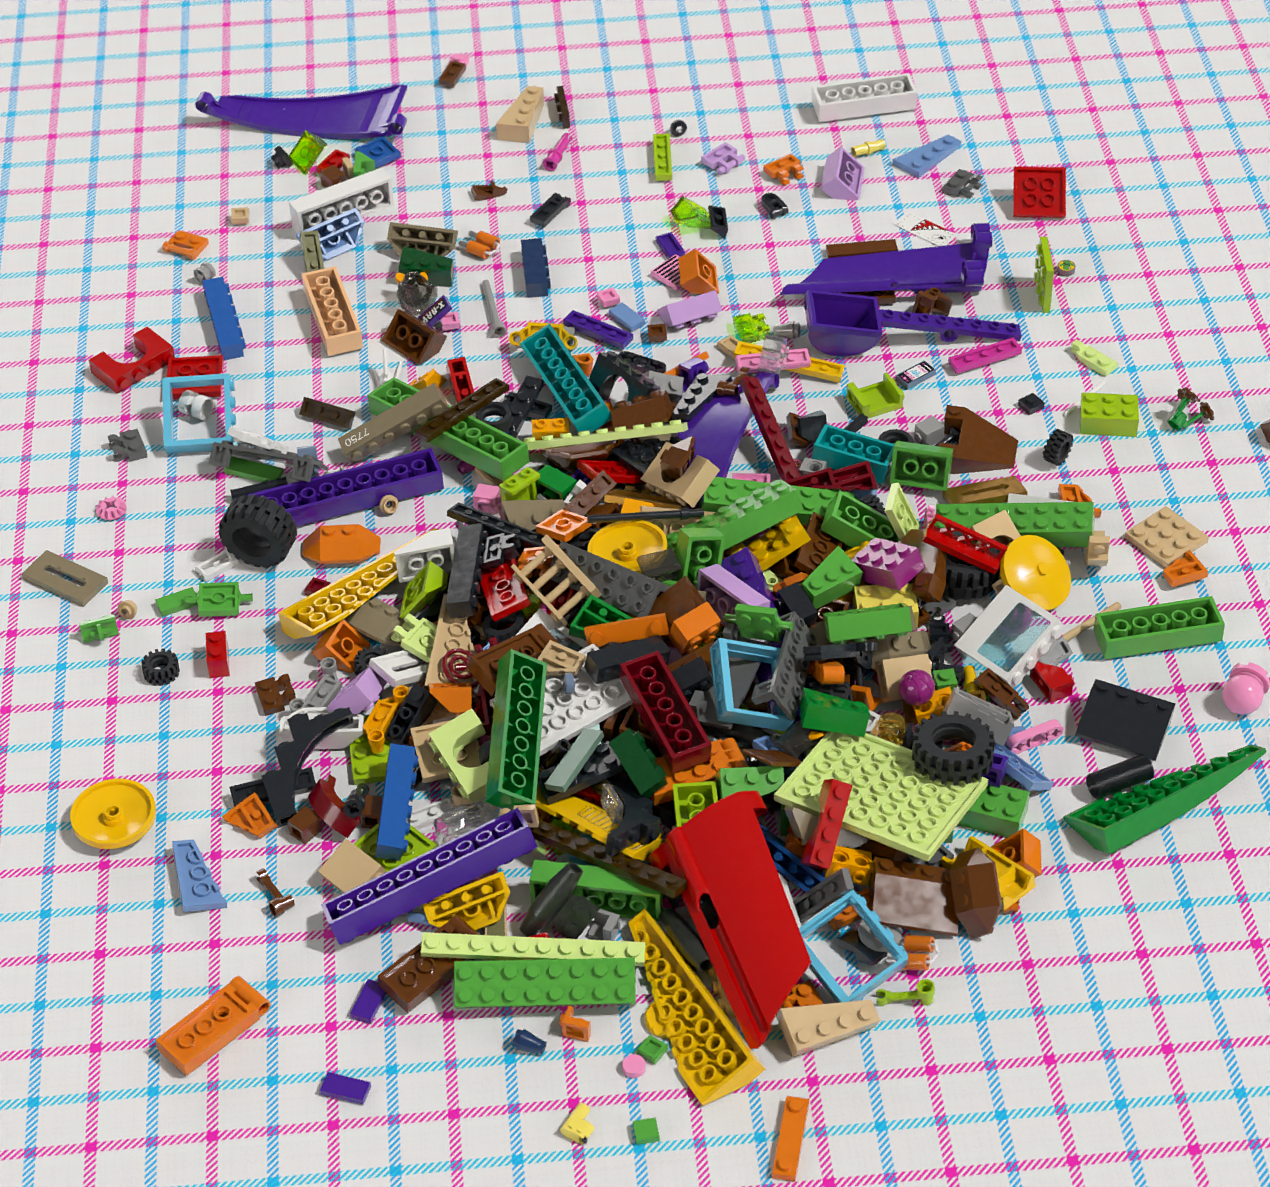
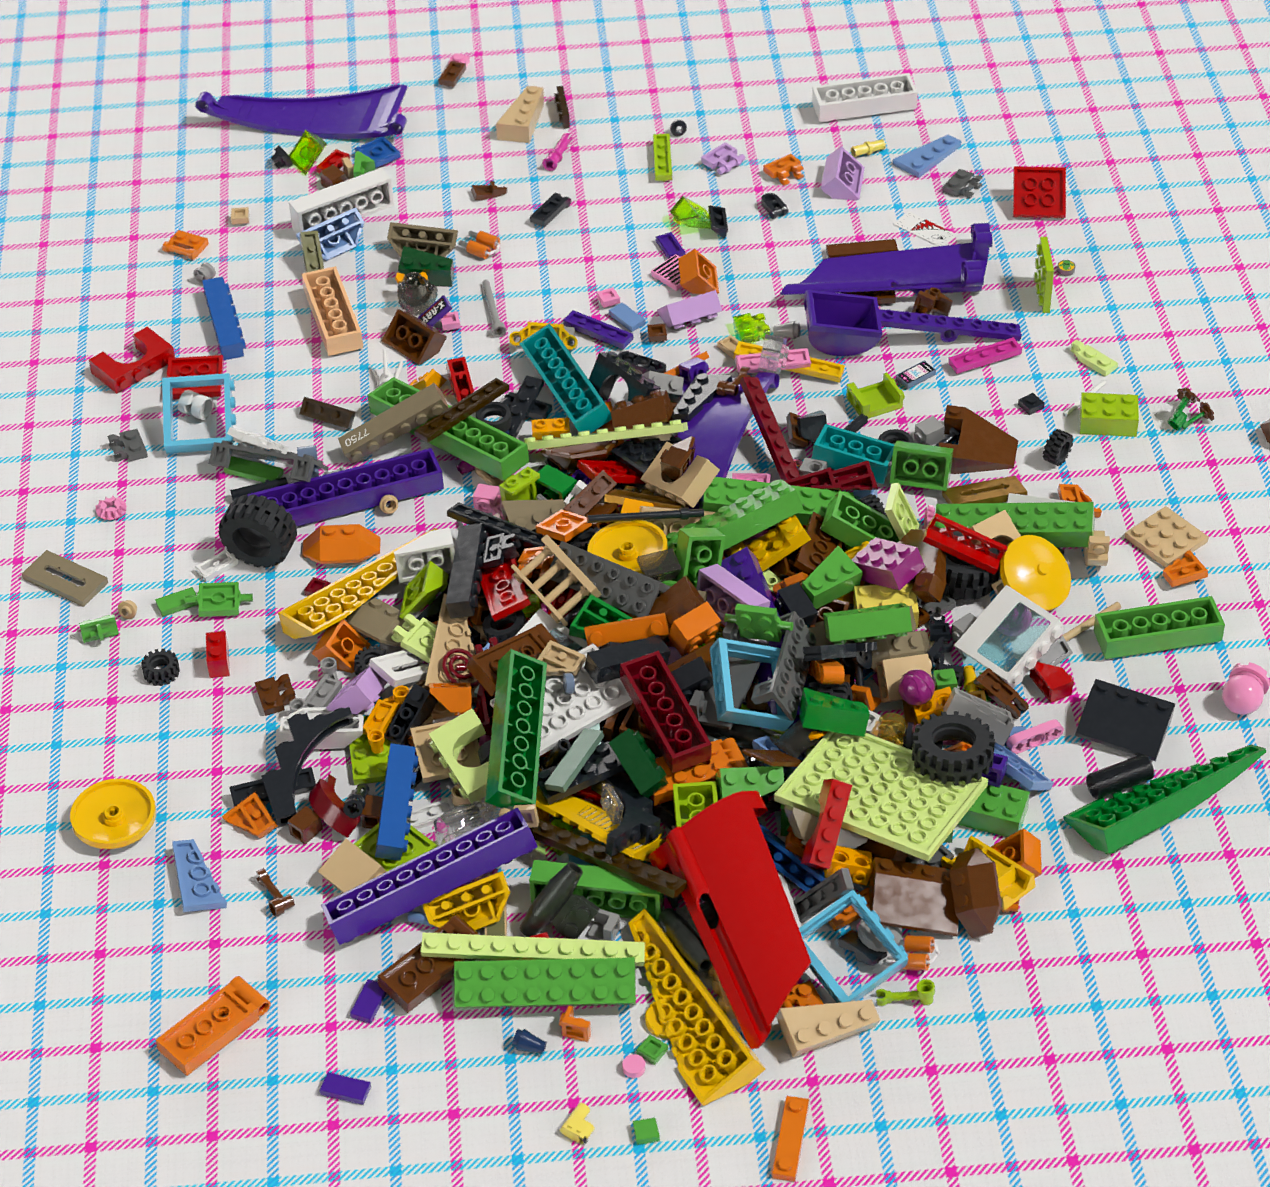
dark blue brick [521,238,551,298] -> none
orange plate [572,353,593,376] -> none

